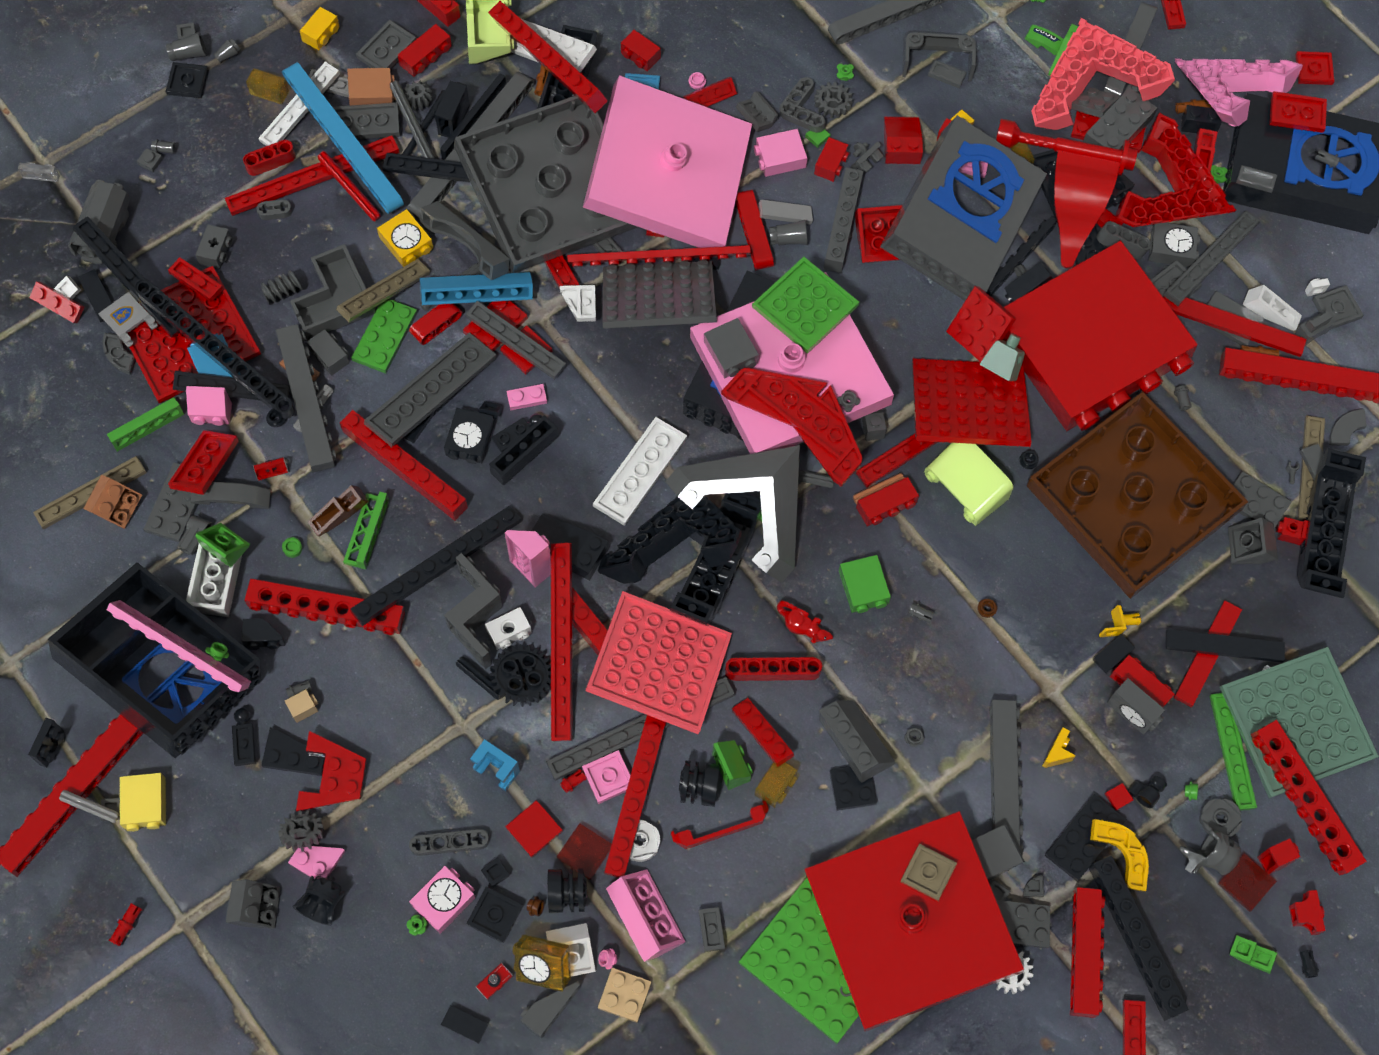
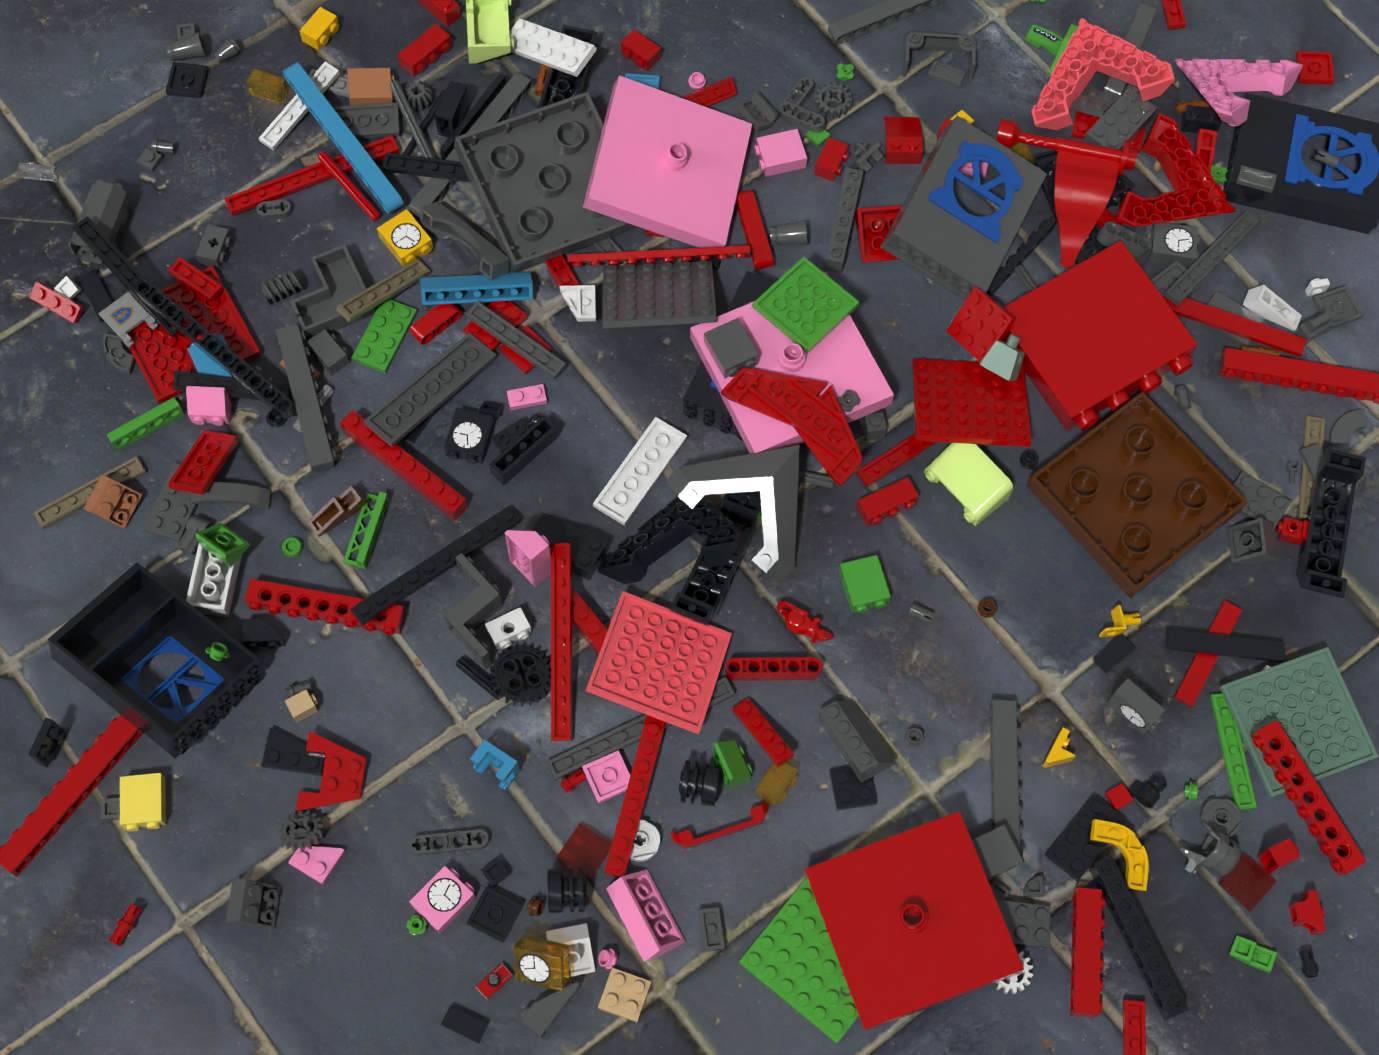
light grey axle [59,790,119,823] -> none
bright pink plate [107,600,251,692] -> none
black plate [232,708,256,766] -> none
red beam [243,140,296,176] -> none
red piece [253,454,288,481] -> none
black hat [293,875,345,926] -> none
dark grey plate [356,20,416,69] -> none
red brick [488,1,608,113] -> none
red tile [505,800,563,858] -> none
light grey tile [759,200,813,225] -> none
nougat axle [853,473,904,505] -> none
dark tan tile [901,844,957,902] -> none
black brick [1004,261,1054,303] -> none
red brick [1110,655,1175,707] -> none
red plate [1270,91,1327,133] -> none

